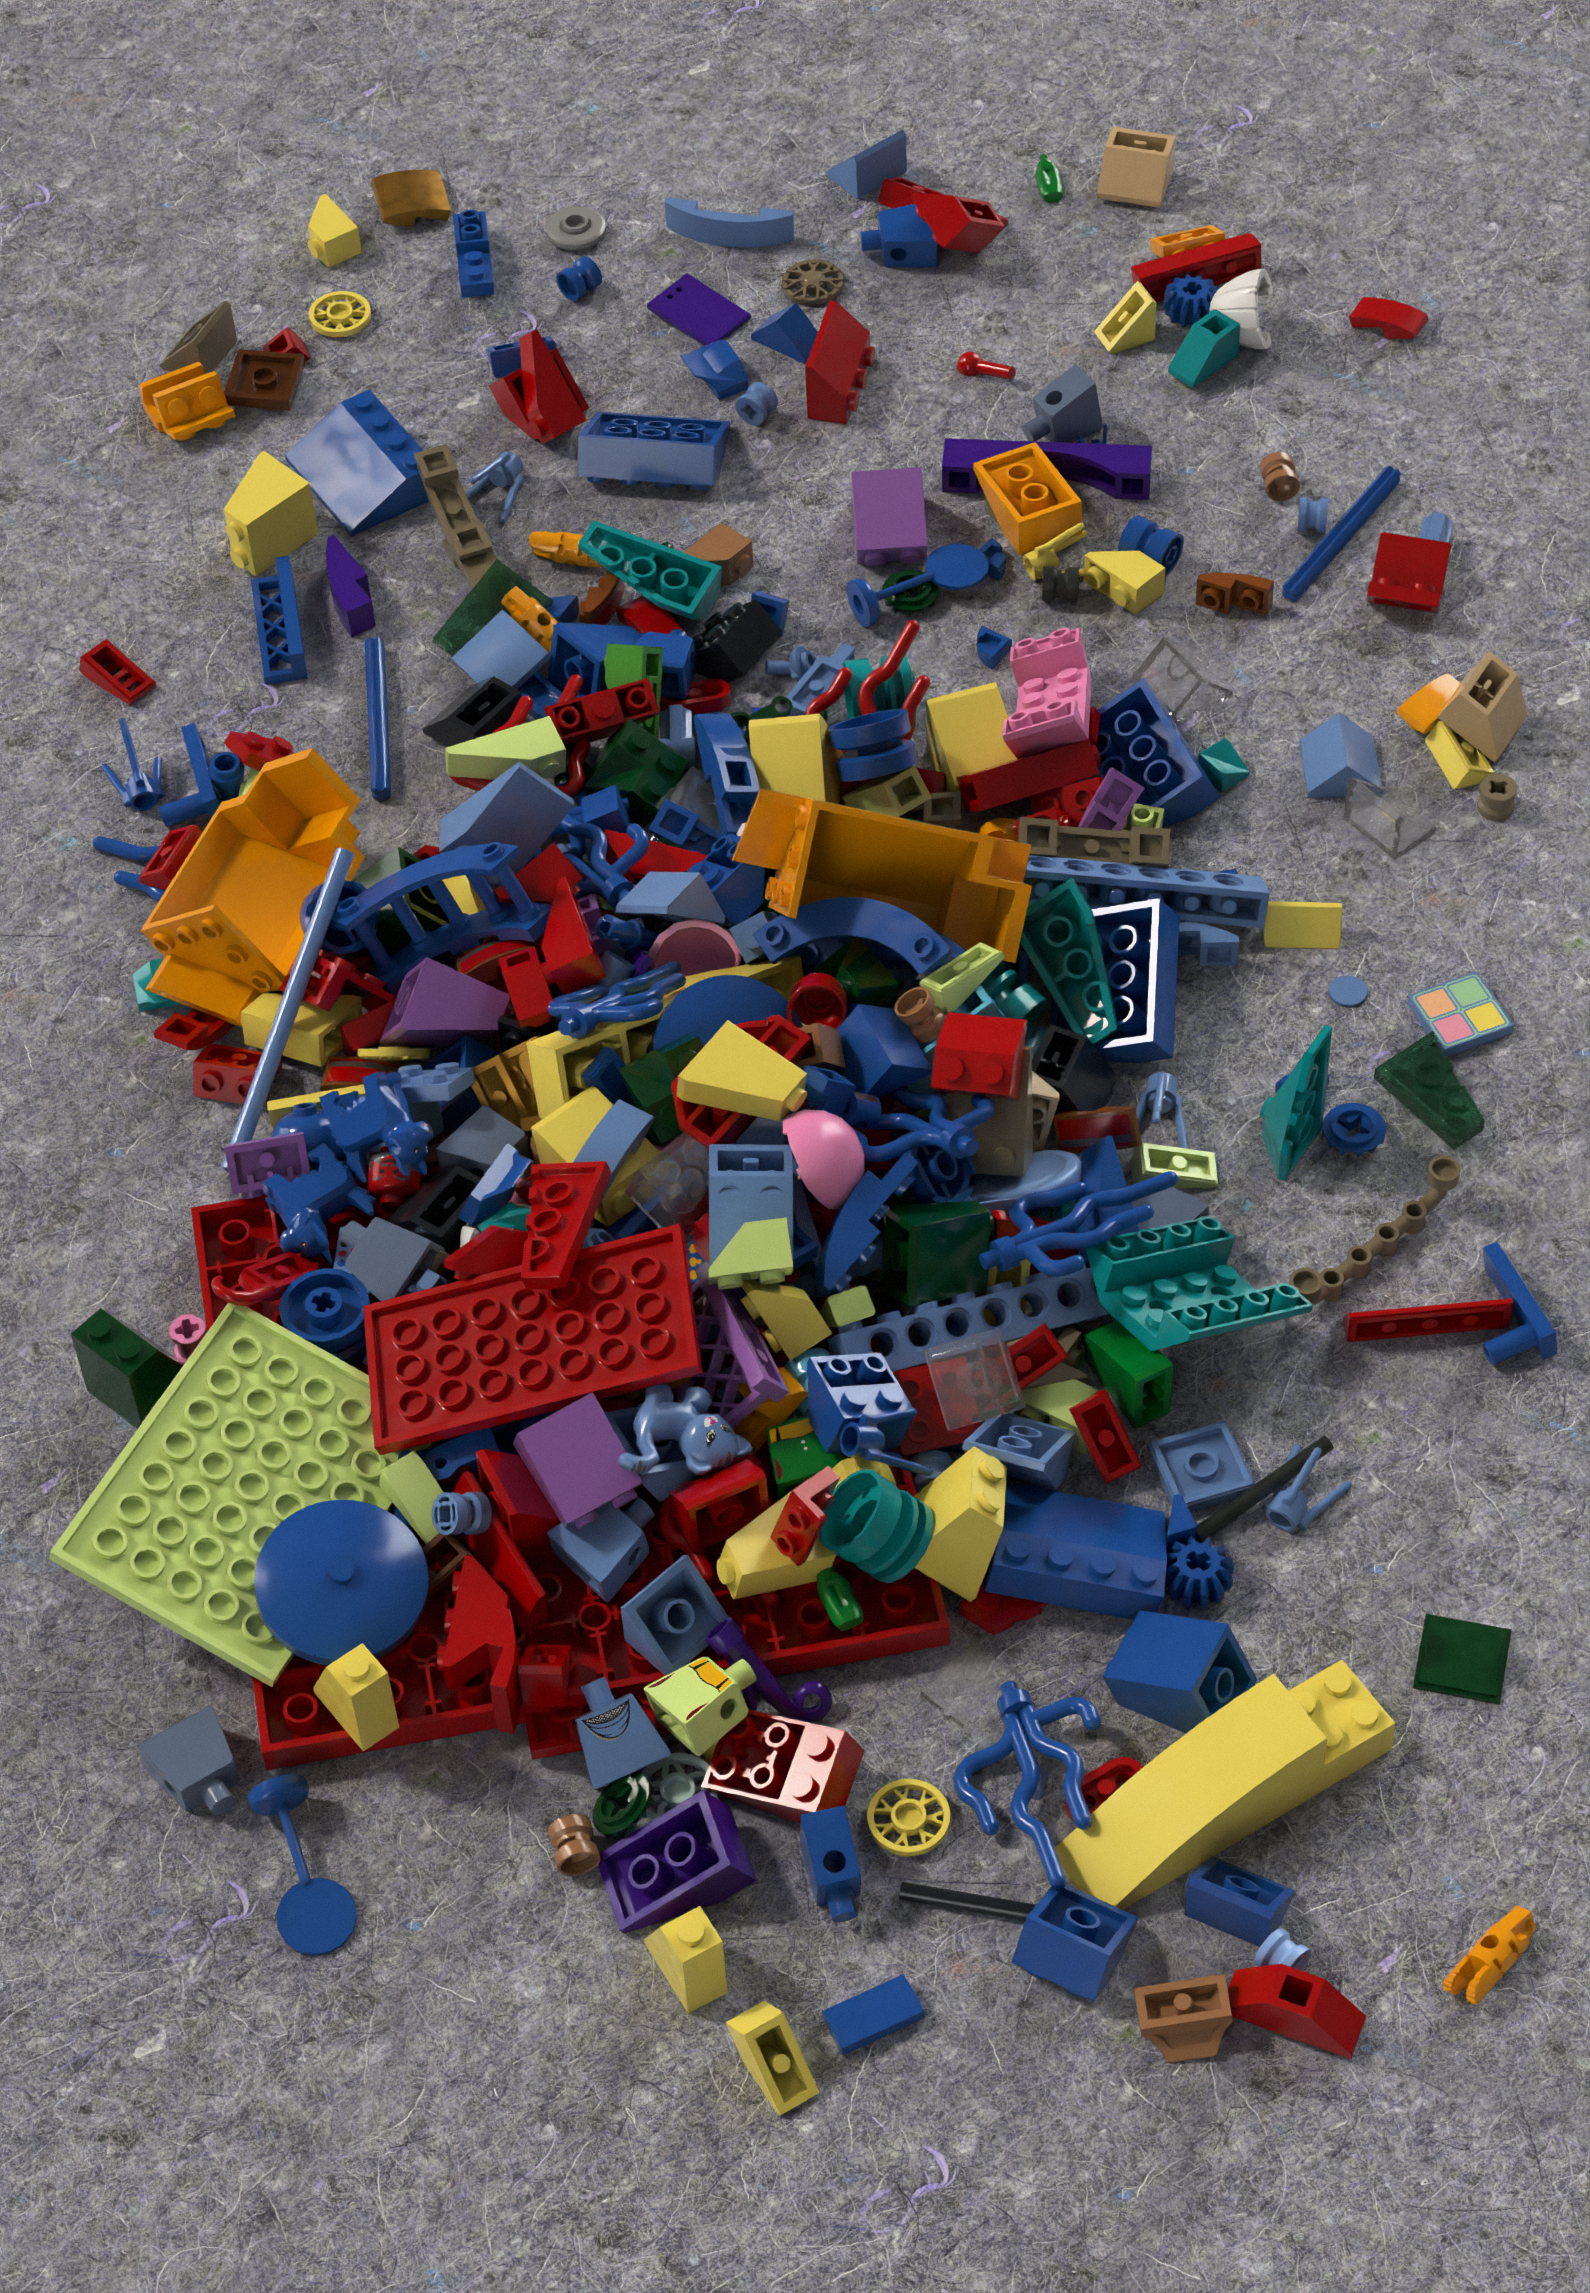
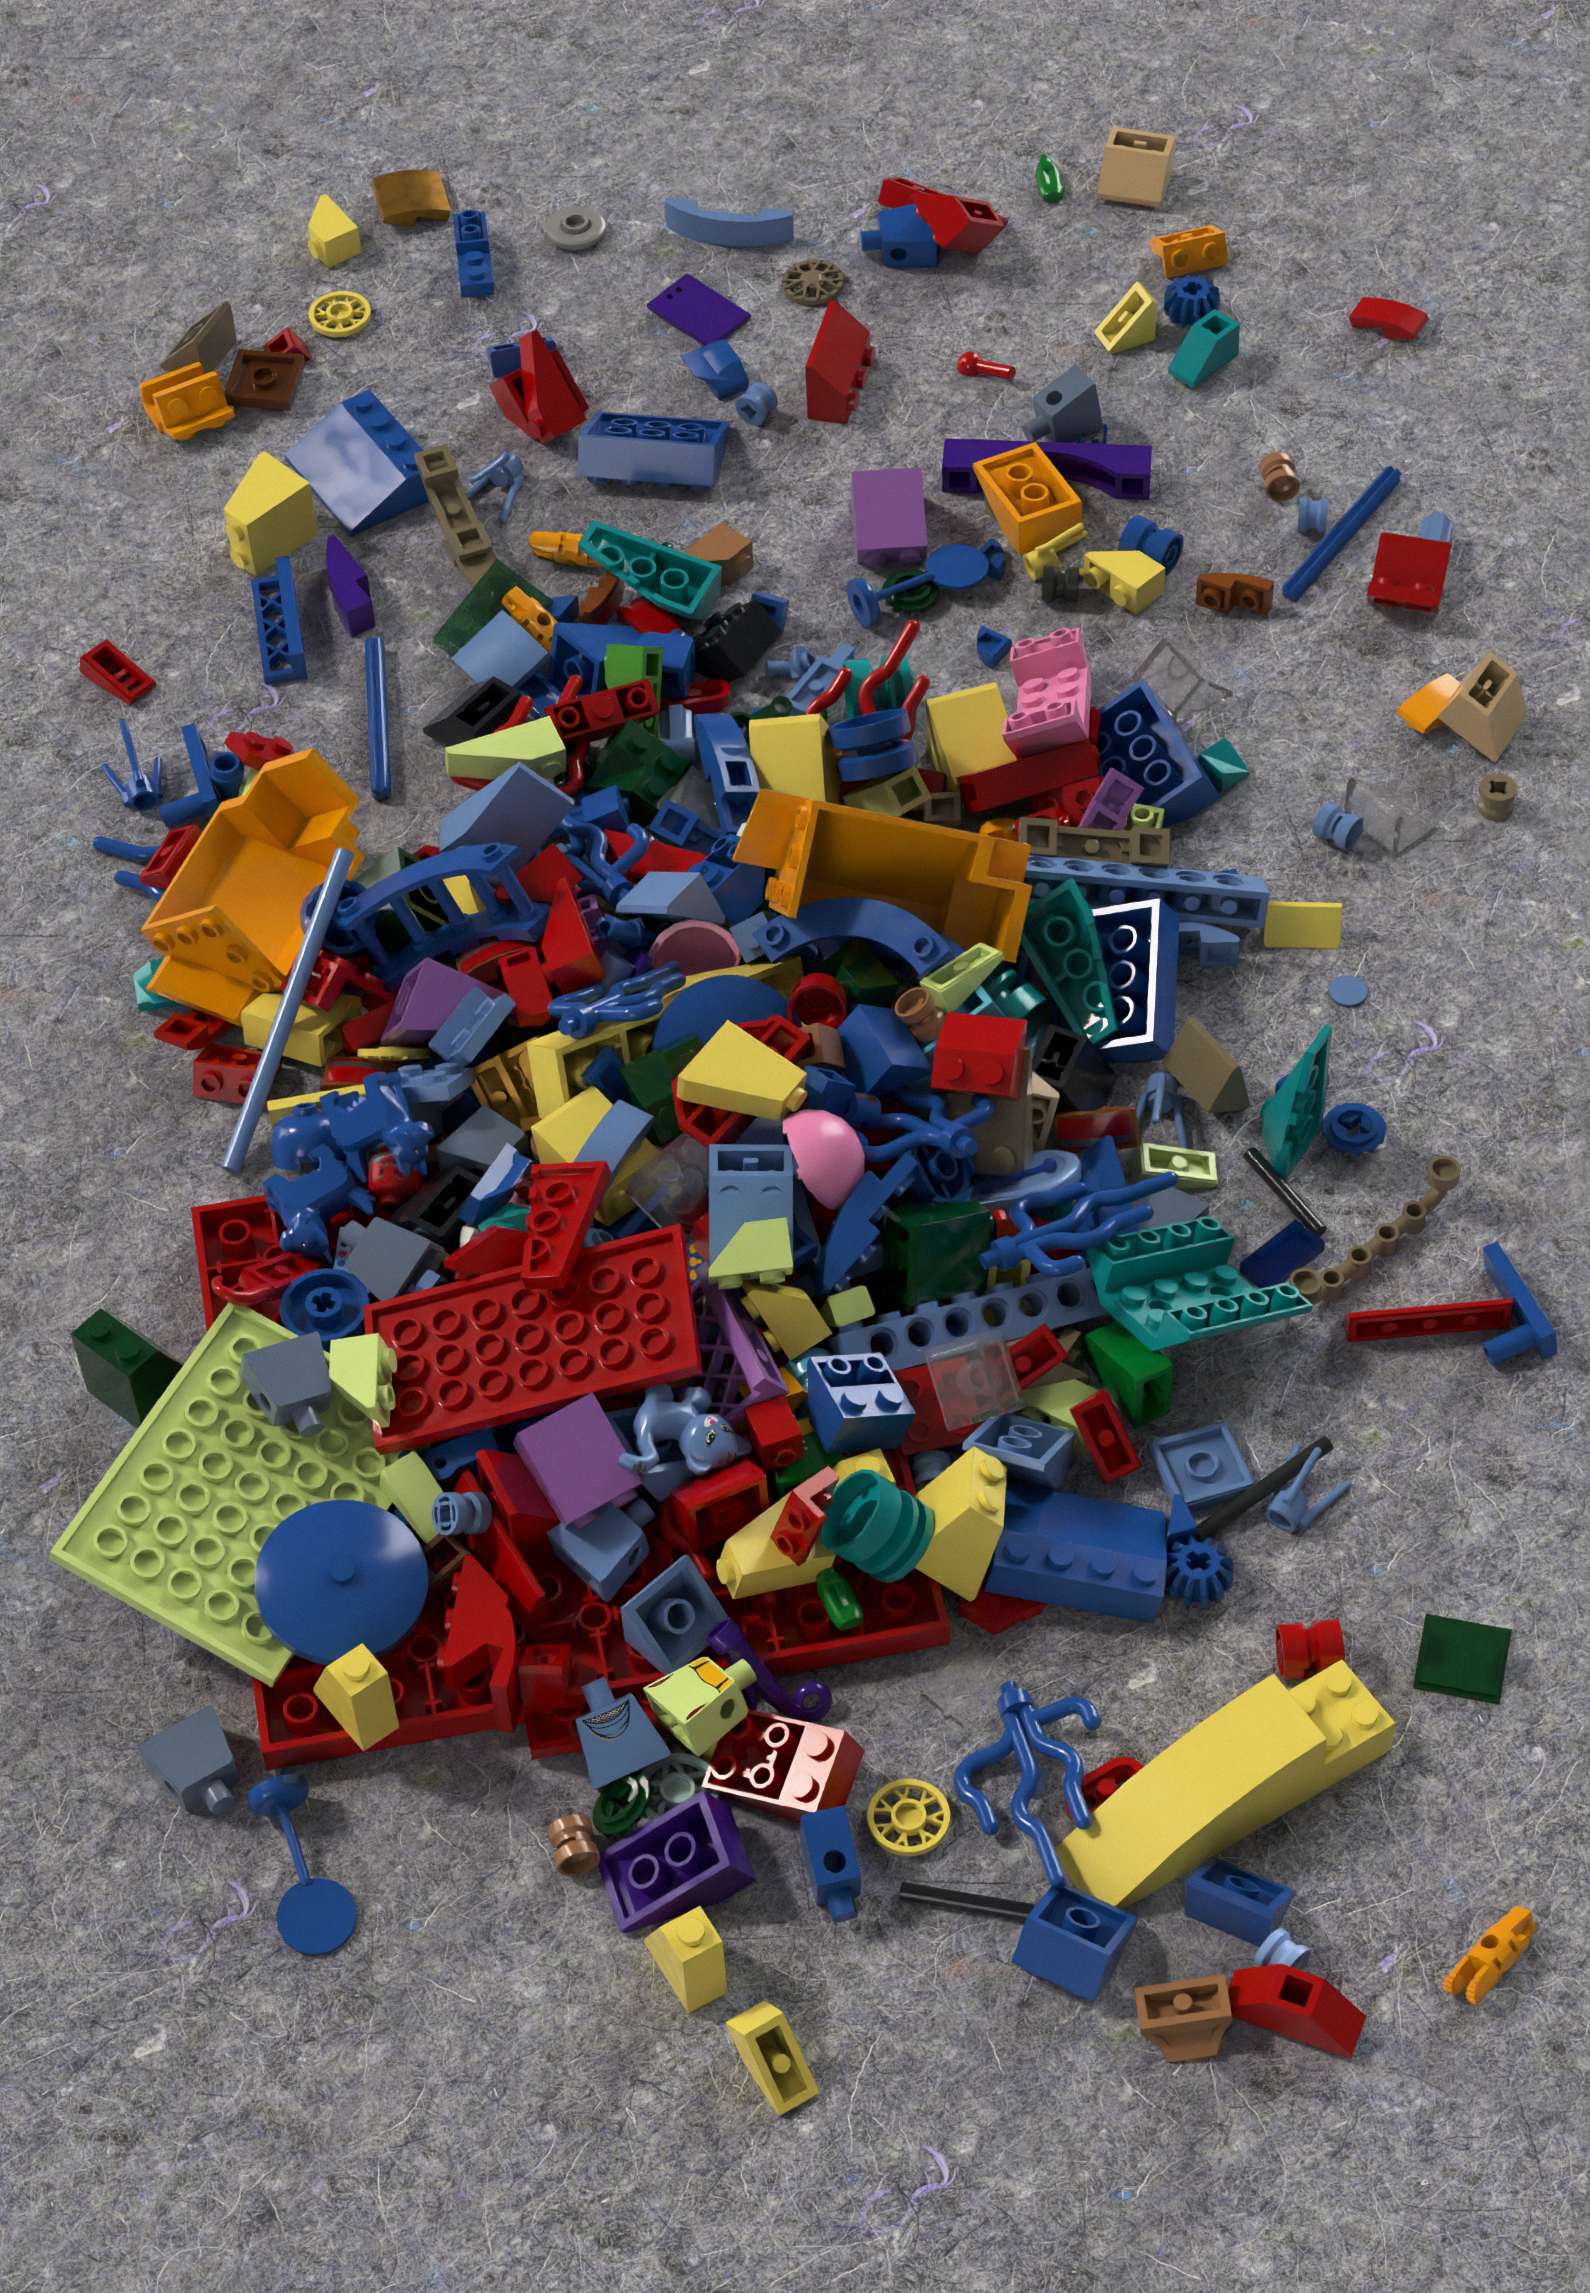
bright pink bush [169,1314,206,1364] -> none
medium lavender bracket [224,1132,310,1199] -> none
blue wheel [556,256,602,301] -> none
blue slope [751,303,818,364] -> none
blue tile [822,1974,925,2056] -> none
medium blue slope [825,130,907,199] -> none
blue plant [839,1408,933,1476] -> none
blue slope [1103,1610,1257,1733] -> none
red slope [1131,233,1261,302] -> none
white hair [1209,269,1273,350] -> none
medium blue slope [1300,712,1382,798] -> none
clear green wing [1374,1031,1485,1150] -> none
tile [1407,971,1514,1058] -> none
light yellow slope [1425,721,1495,789] -> none
none -> sand blue torso [239,1331,332,1437]
none -> yellowish green slope [329,1333,397,1428]
none -> medium blue bracket [429,986,517,1068]
none -> red brick [744,1395,804,1471]
none -> clear blue hinge [976,1158,1057,1194]
none -> dark tan slope [1161,1016,1251,1113]
none -> clear blue tile [1239,1219,1325,1288]
none -> black bar [1243,1147,1326,1238]
none -> red wheel [1275,1619,1345,1681]
none -> medium blue wheel [1312,802,1364,851]

